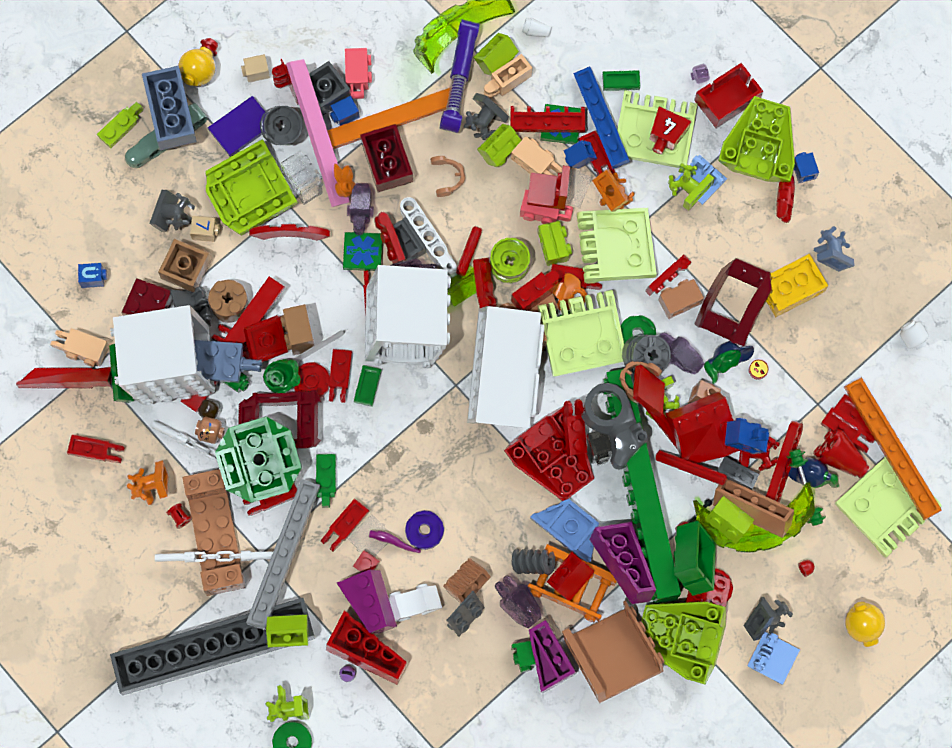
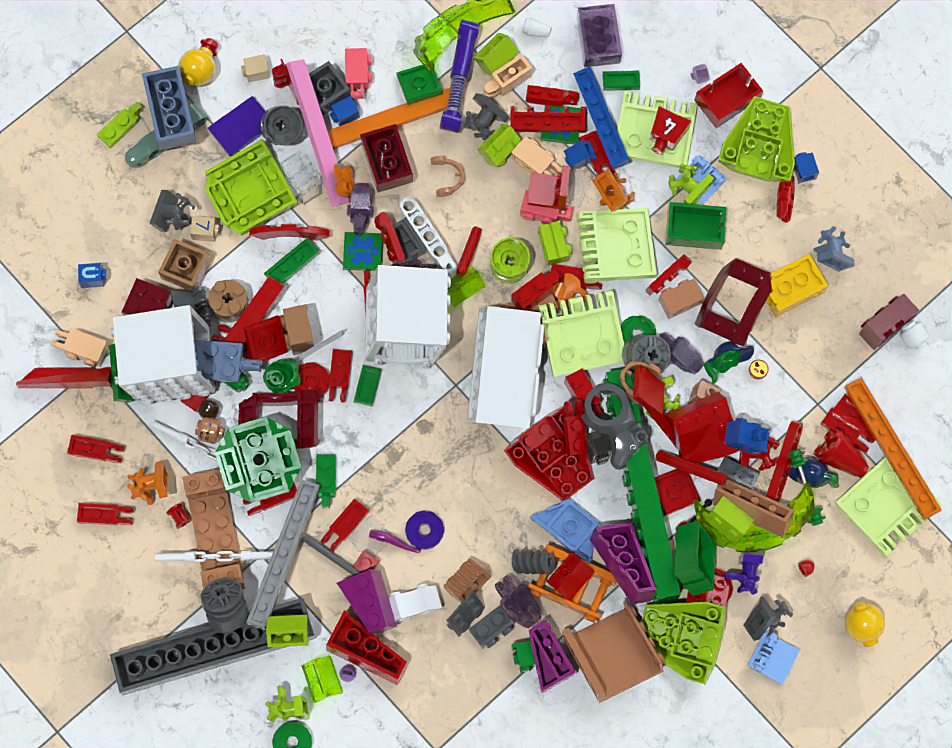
red hinge [473,258,497,308] -> none
none -> red hinge [77,503,134,526]
none -> dark grey wheel [200,578,249,632]
none -> green plate [264,238,320,284]
none -> dark grey bar [301,534,361,576]
none -> clear neon green panel [301,656,343,703]
none -> green tile [396,62,443,105]
none -> dark grey bracket [468,606,515,649]
none -> red hinge [525,85,578,107]
none -> red brick [564,368,602,419]
none -> clear purple brick [577,4,622,67]
none -> red tile [654,469,701,516]
none -> green piece [665,202,726,250]
none -> dark purple piece [724,553,763,595]
none -> wedge [859,294,919,350]

